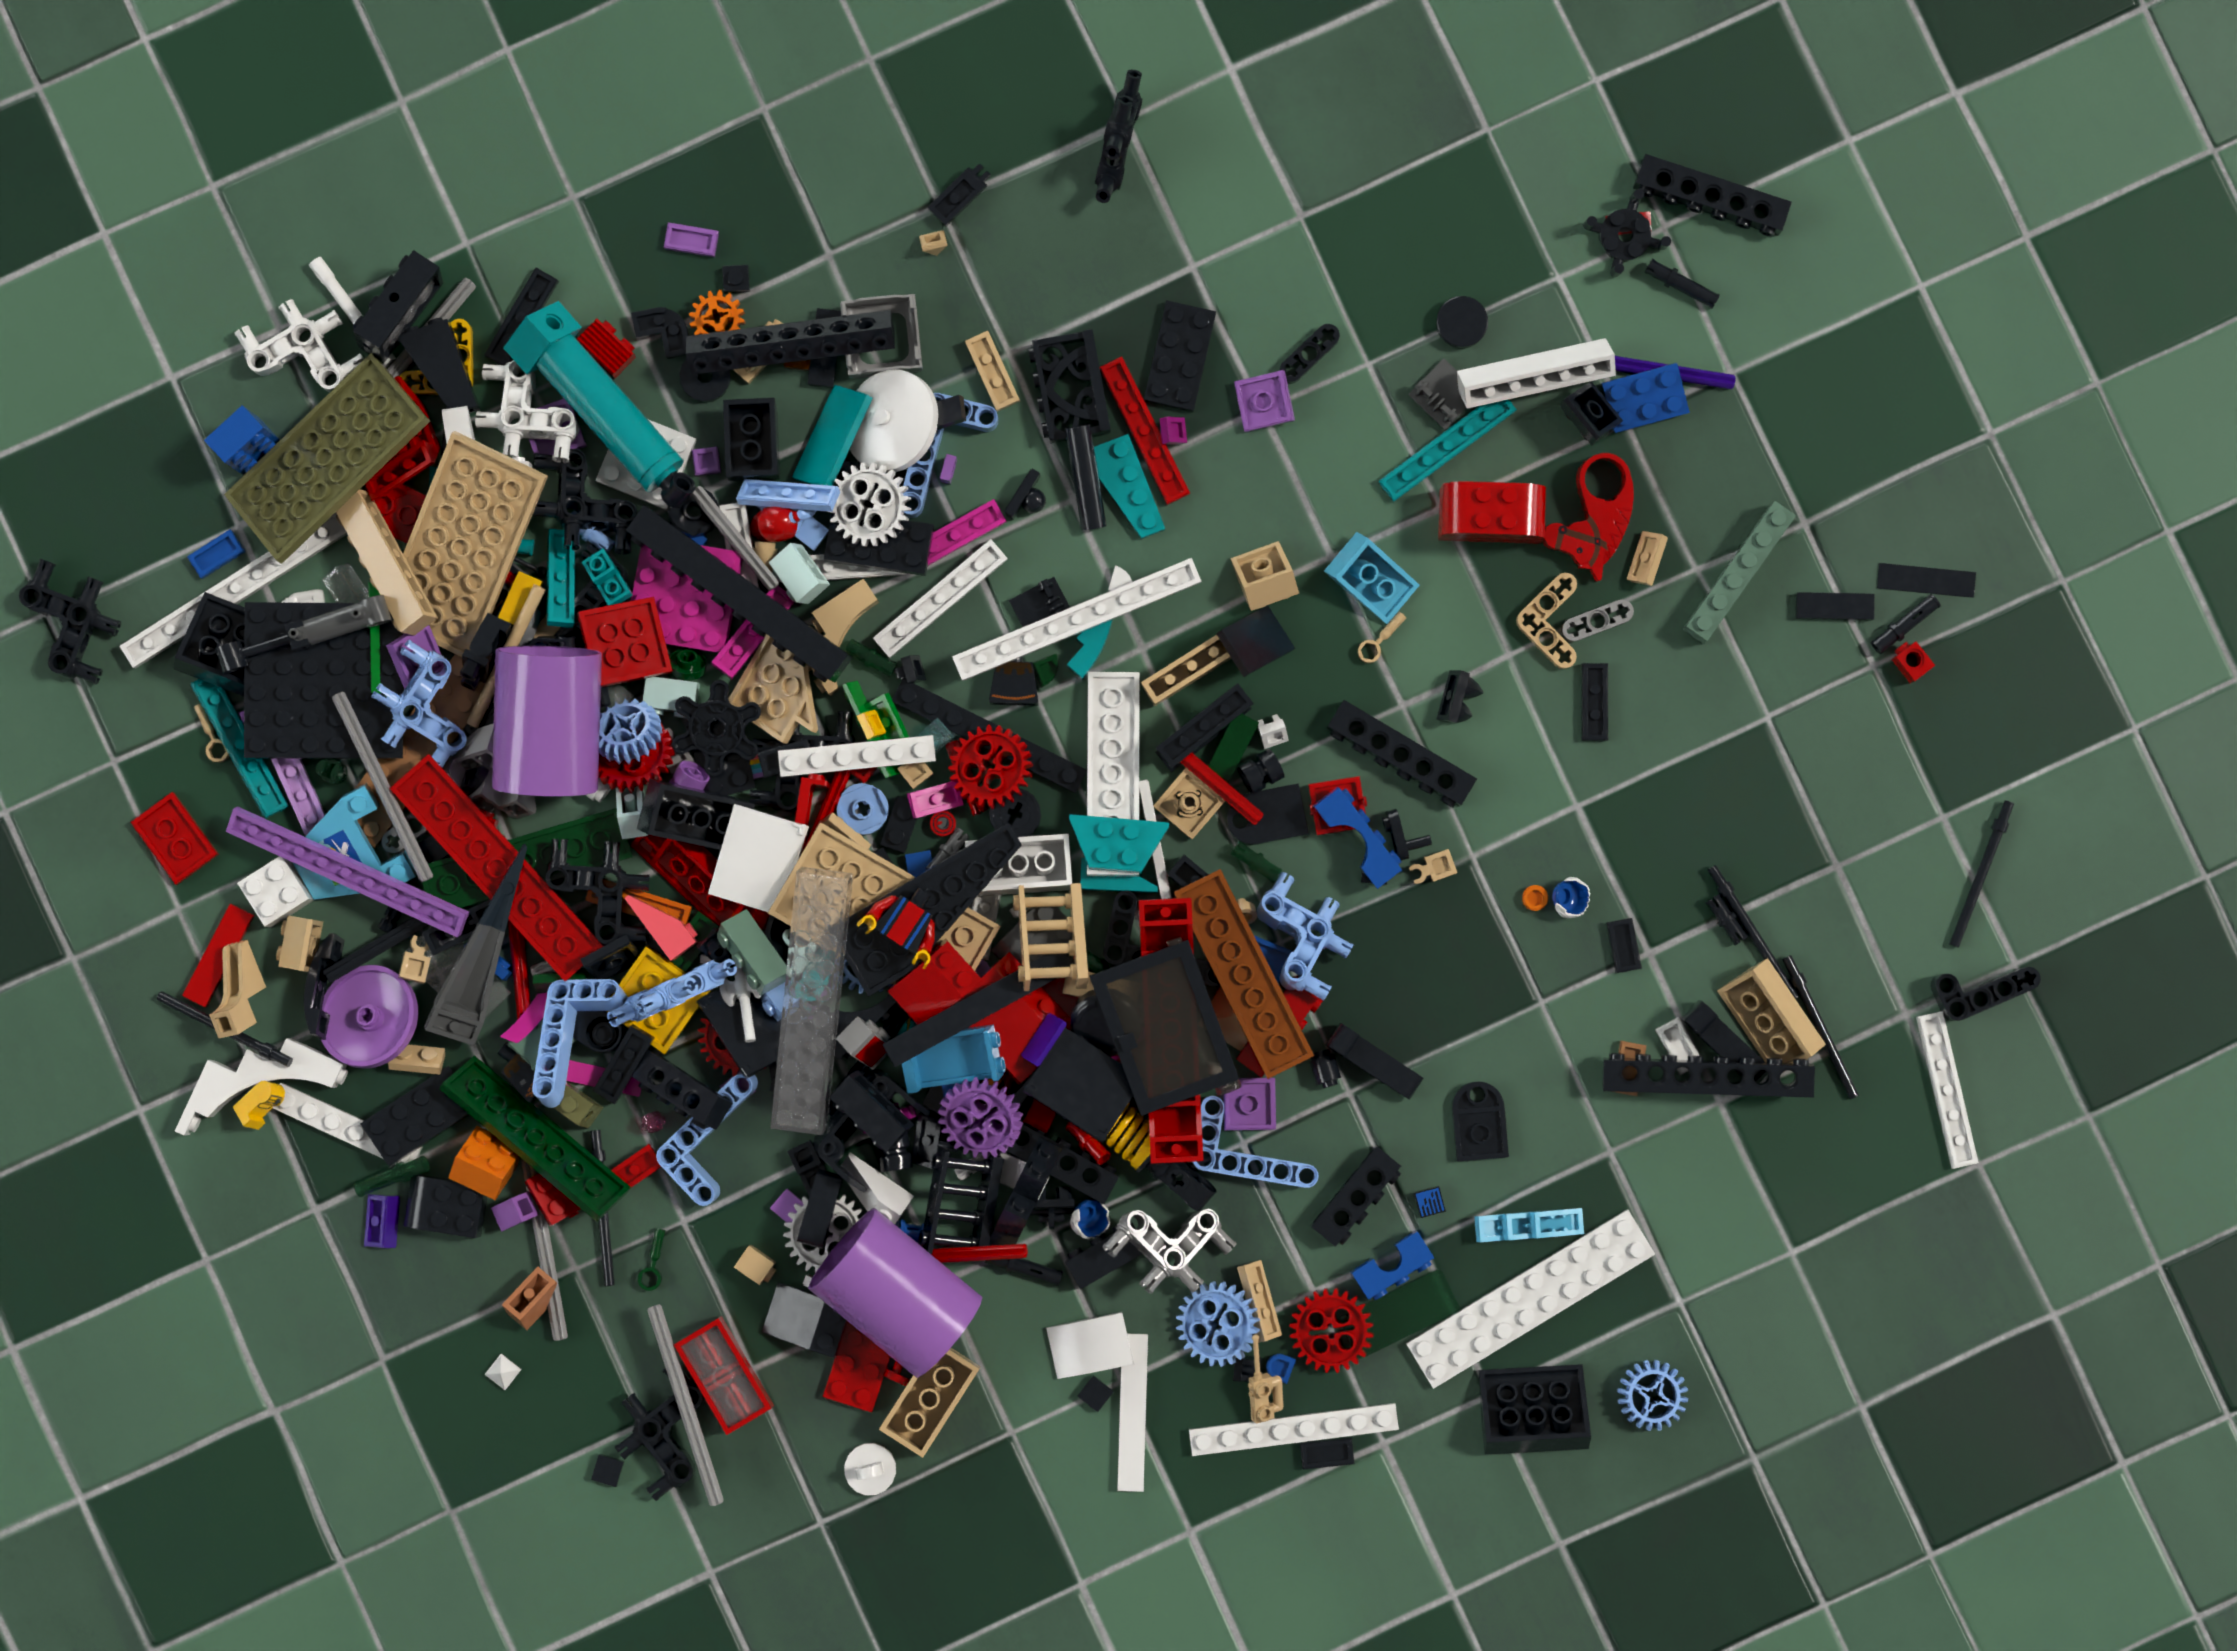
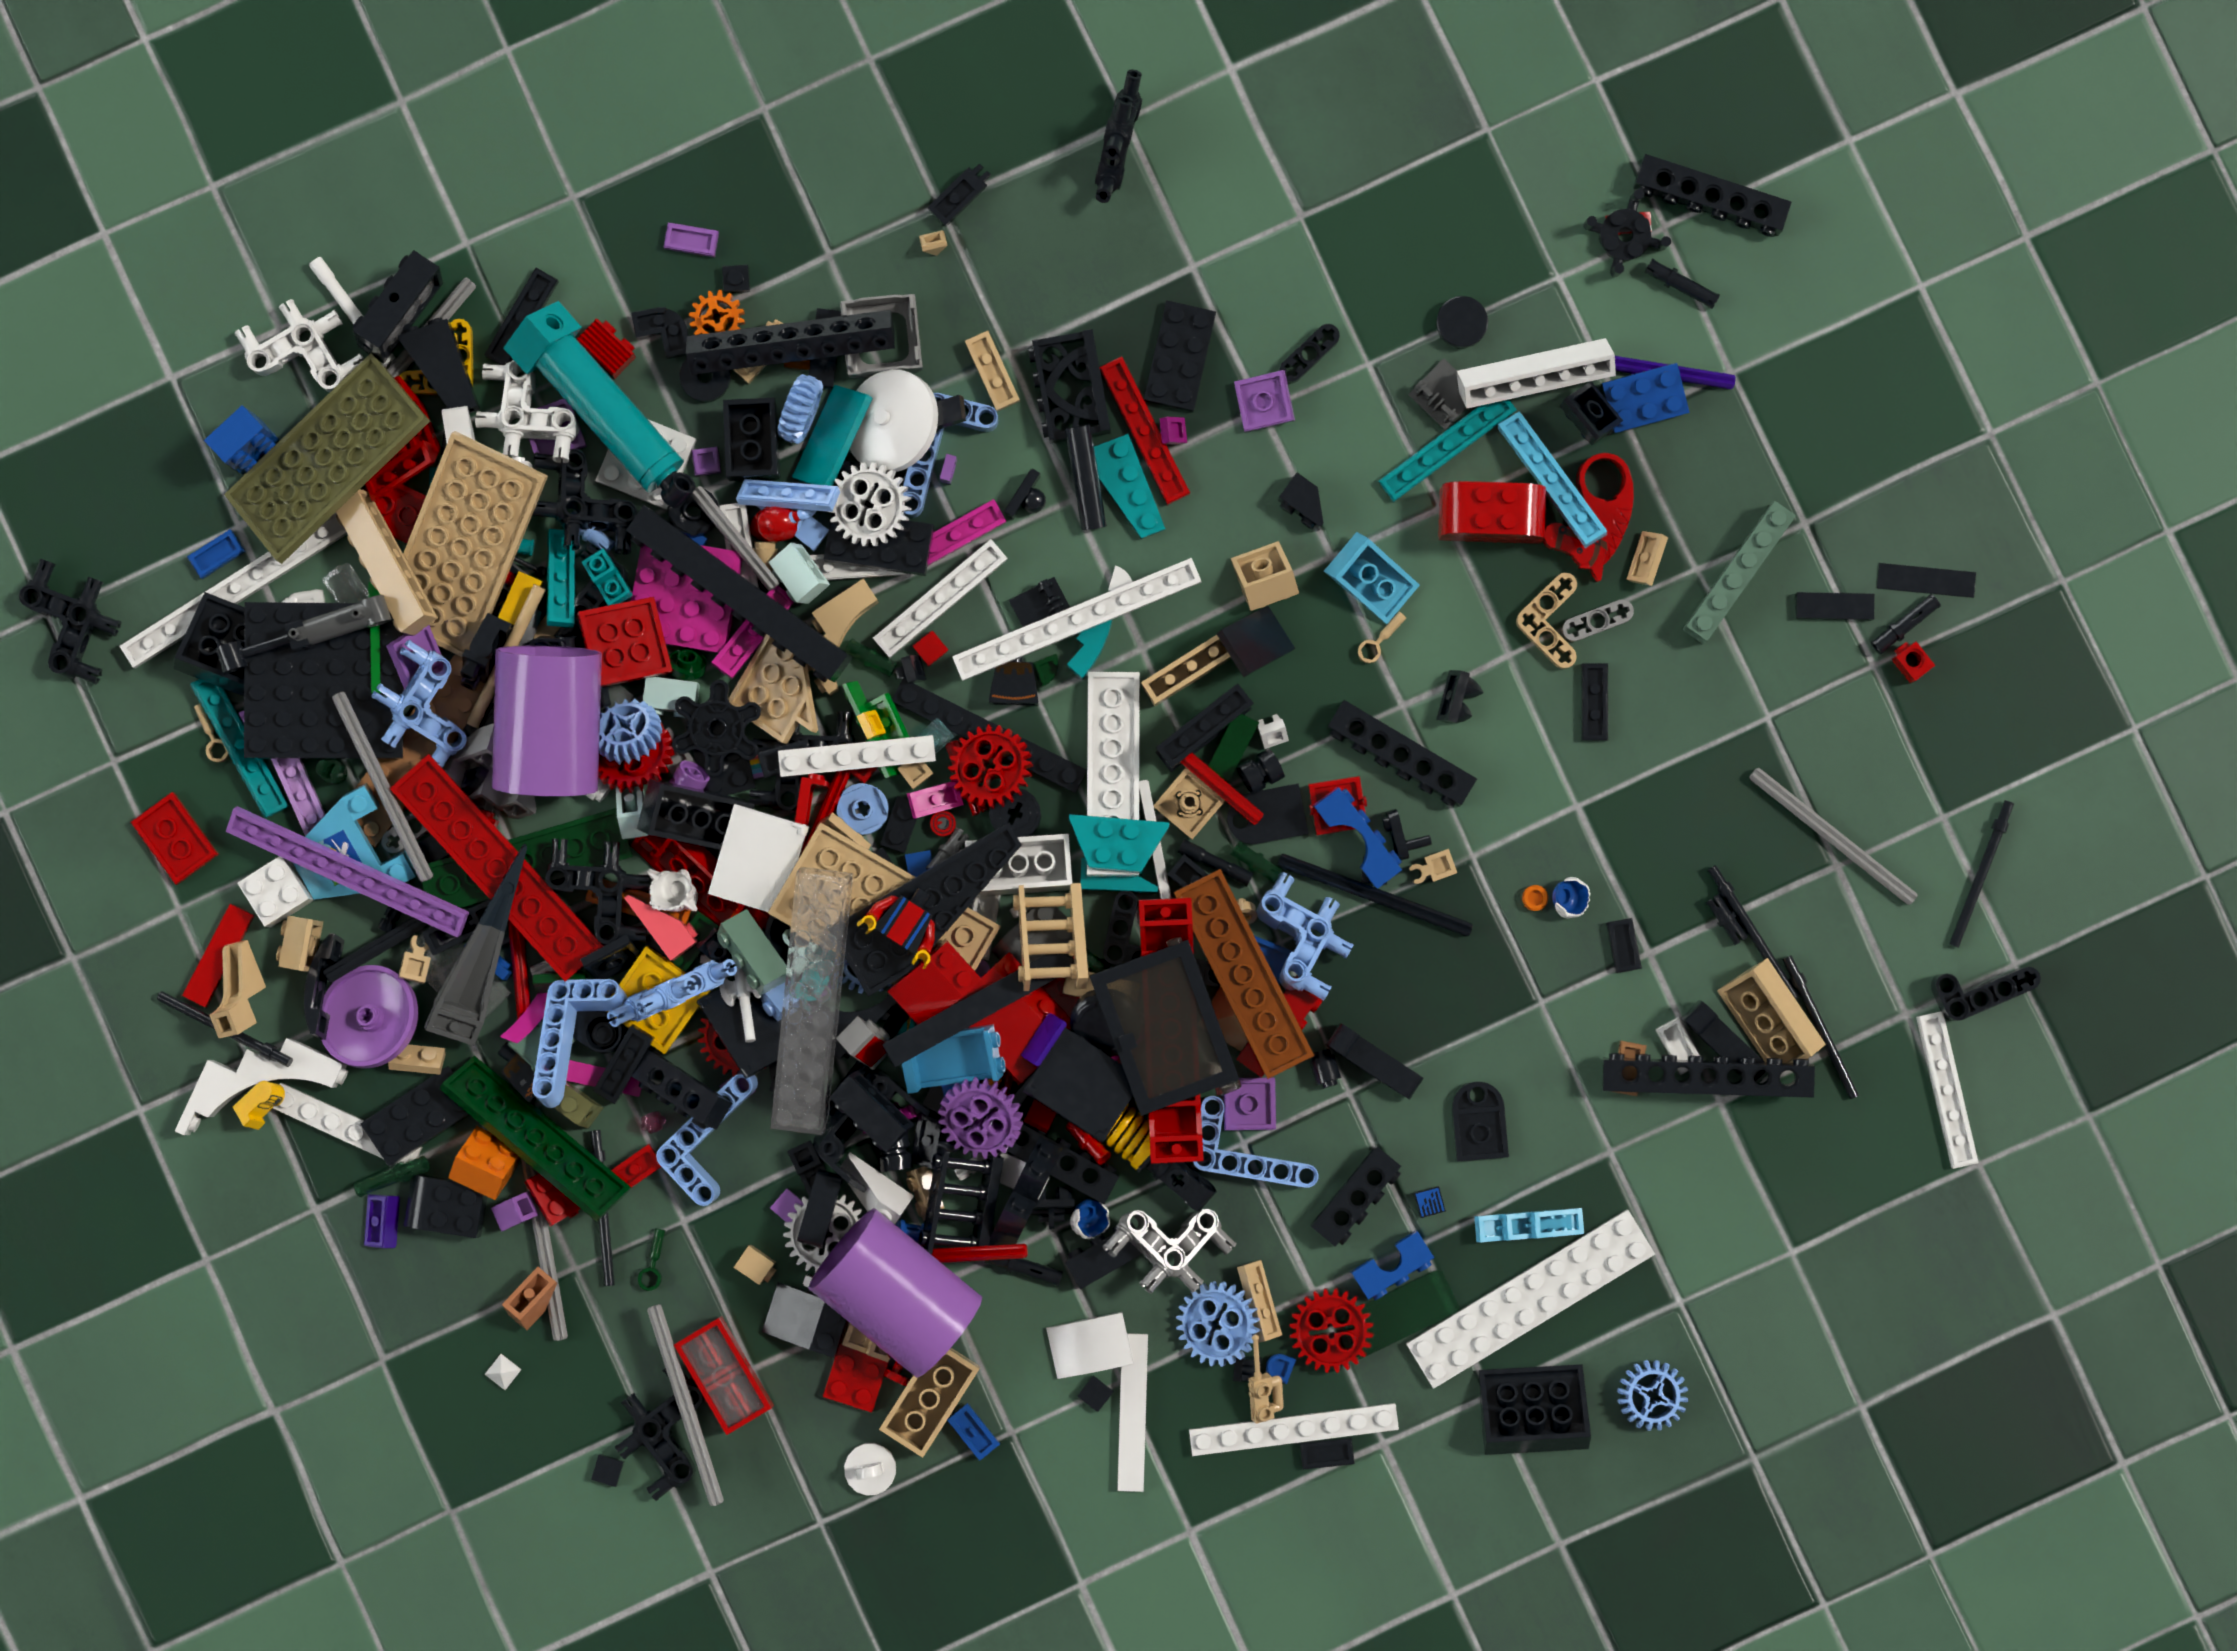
none -> white hair [647,869,698,912]
none -> light blue gear [777,374,823,444]
none -> tan slope [840,1322,889,1362]
none -> tan hinge [906,1166,945,1221]
none -> red tile [913,630,949,667]
none -> blue plate [947,1403,1000,1461]
none -> black piece [1178,839,1254,887]
none -> black axle [1277,854,1473,936]
none -> black slope [1278,472,1324,530]
none -> medium azure plate [1498,411,1607,548]
none -> light grey axle [1749,768,1918,905]

